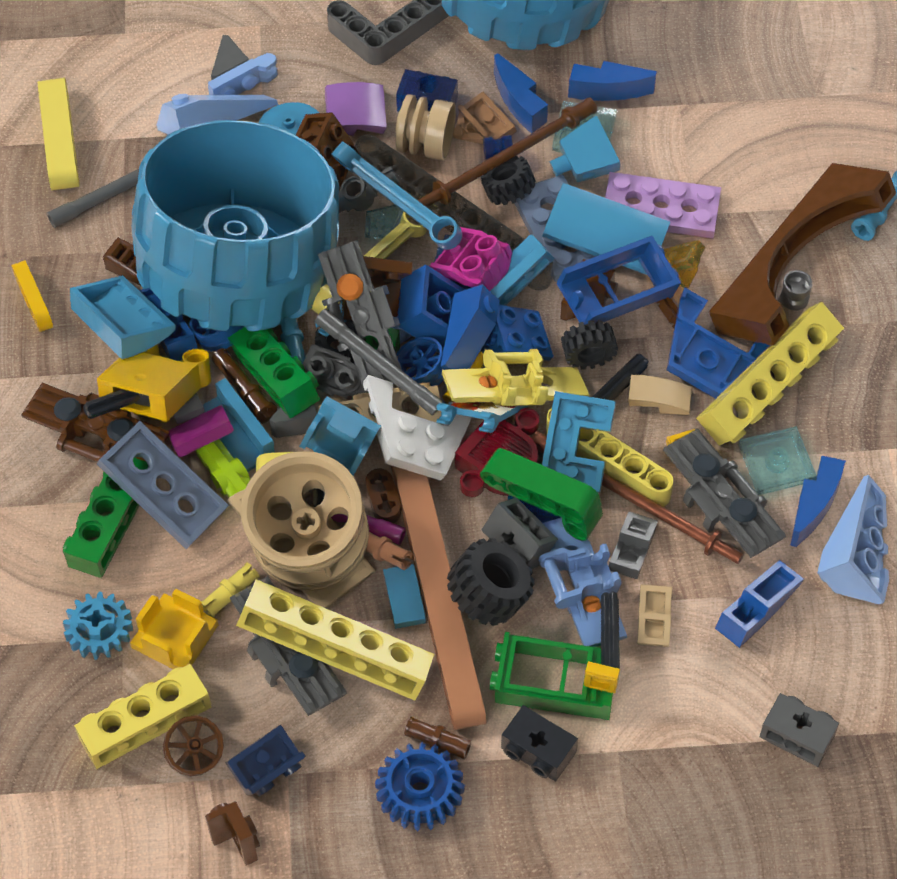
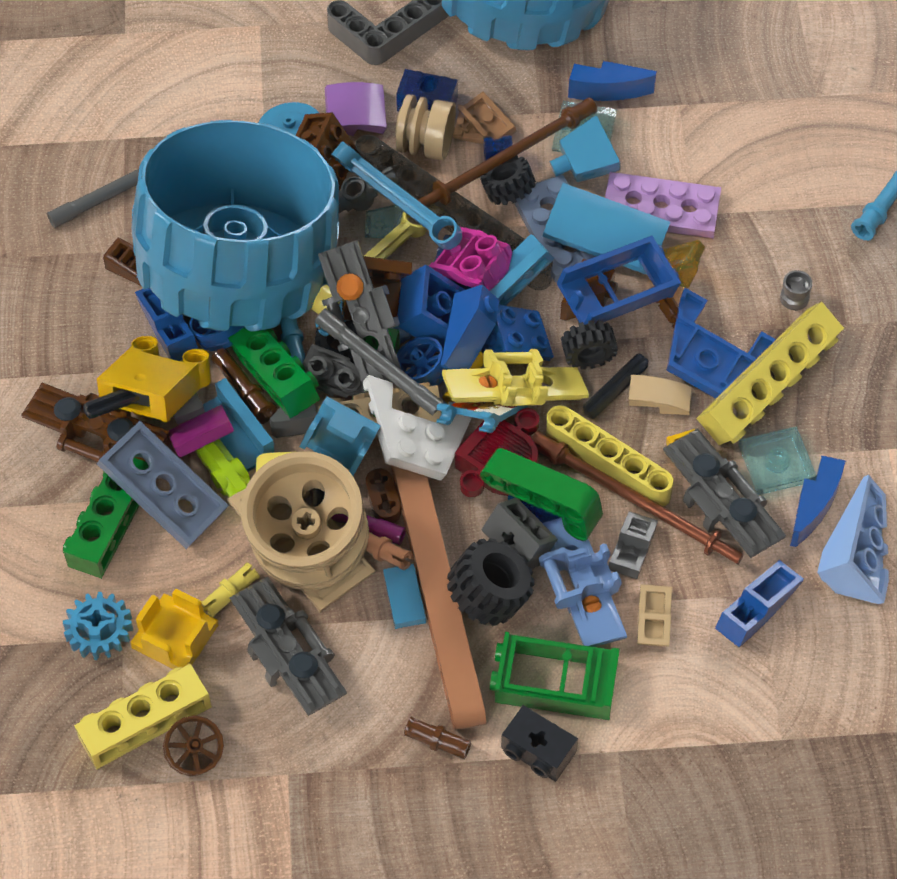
yellow beam [11,260,53,332] -> none
light yellow beam [37,77,80,191] -> none
dark azure slope [70,275,175,359] -> none
light blue wedge [157,94,278,135] -> none
reddish brown bracket [205,801,260,866] -> none
light blue hinge [208,53,278,95] -> none
dark grey slope [211,35,249,80] -> none
dark blue bracket [225,725,306,796] -> none
light yellow brick [236,579,434,700] -> none
blue gear [375,742,465,832] -> none
blue slope [494,53,548,134] -> none
dark azure plate [542,391,616,493] -> none
yellow tile [584,661,620,693] -> none
black axle [601,591,620,669] -> none
reddish brown arch [709,163,896,346] -> none
dark grey brick [759,693,839,767] -> none

